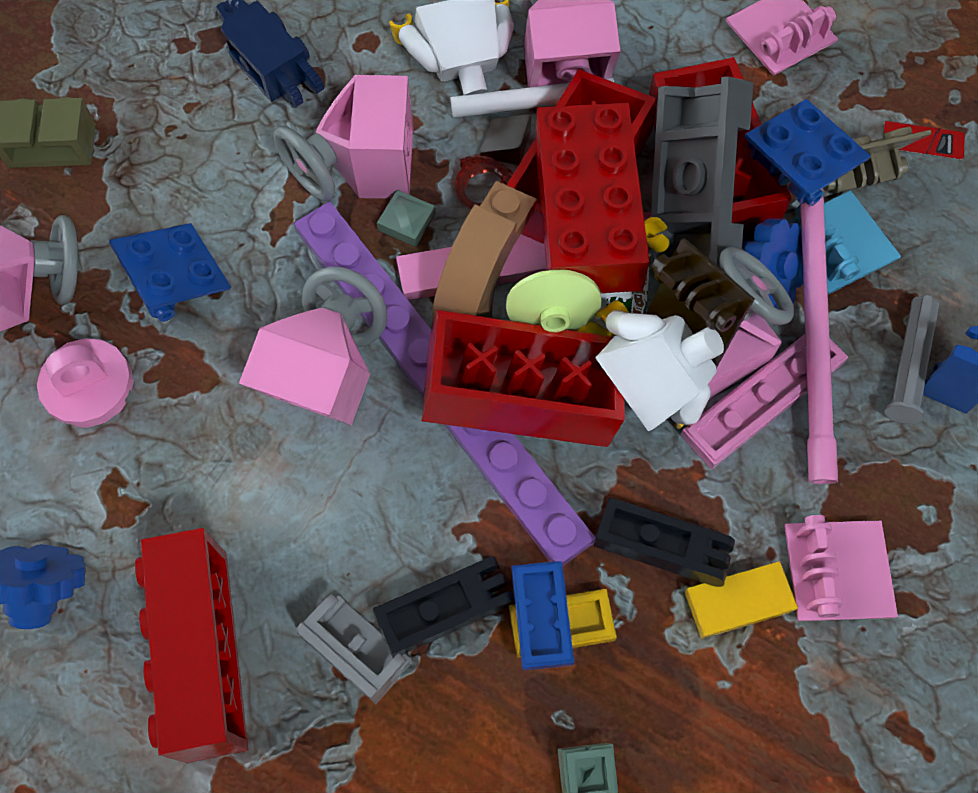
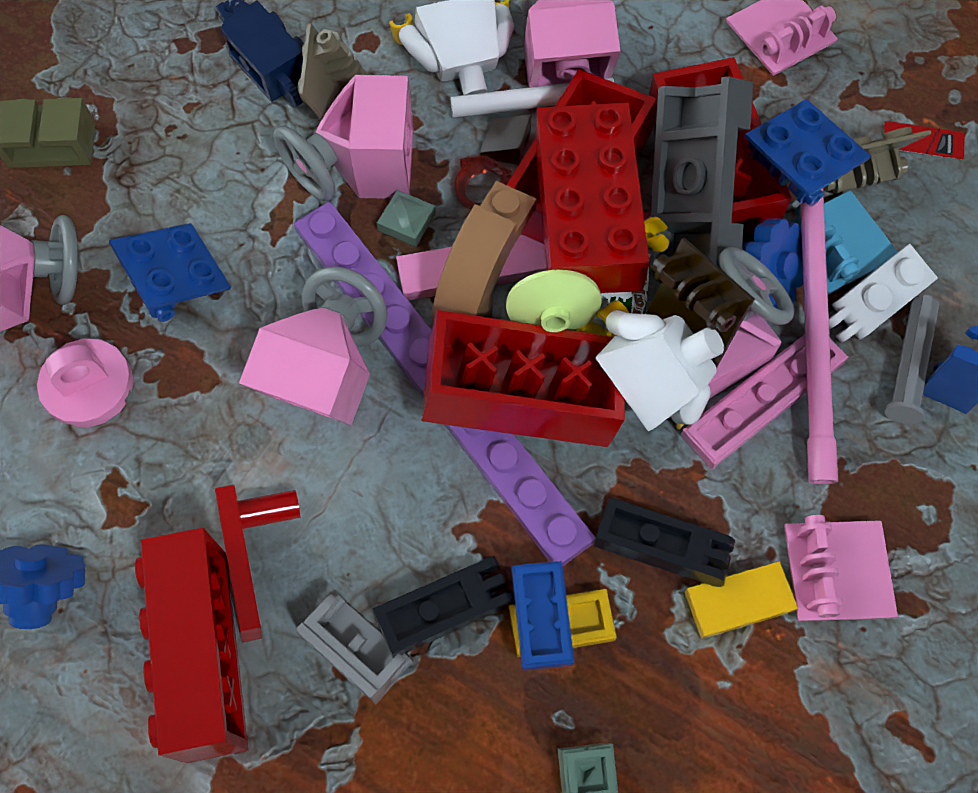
none -> red piece [215,485,301,643]
none -> dark tan hinge [298,23,369,120]
none -> white hinge [829,244,938,343]

